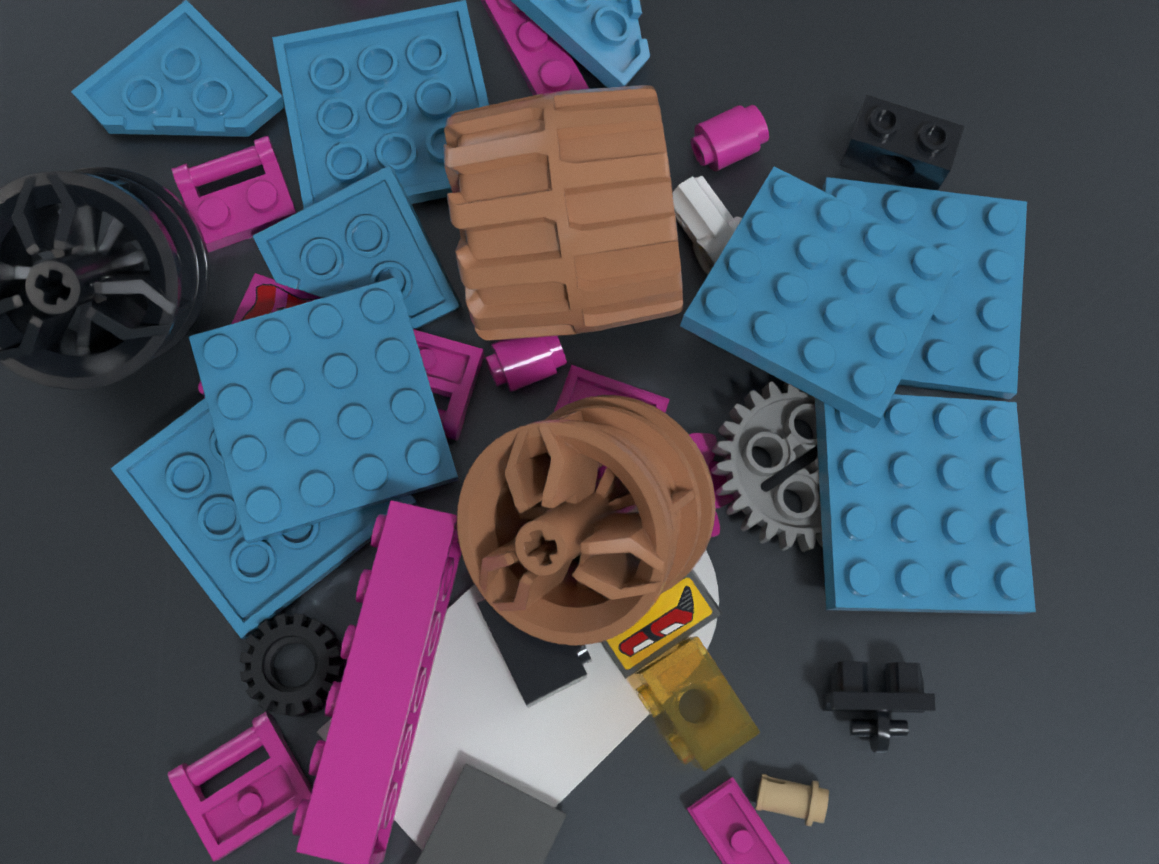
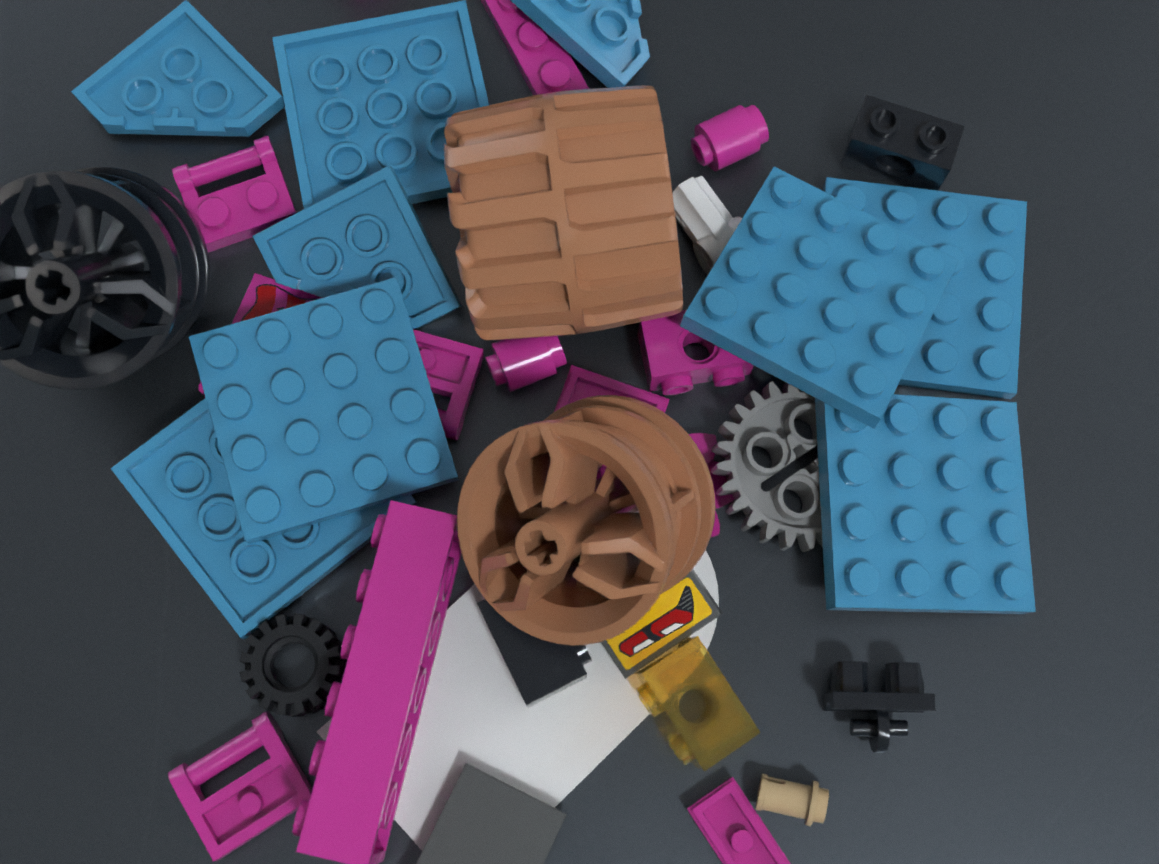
none -> dark pink brick [638,310,754,395]

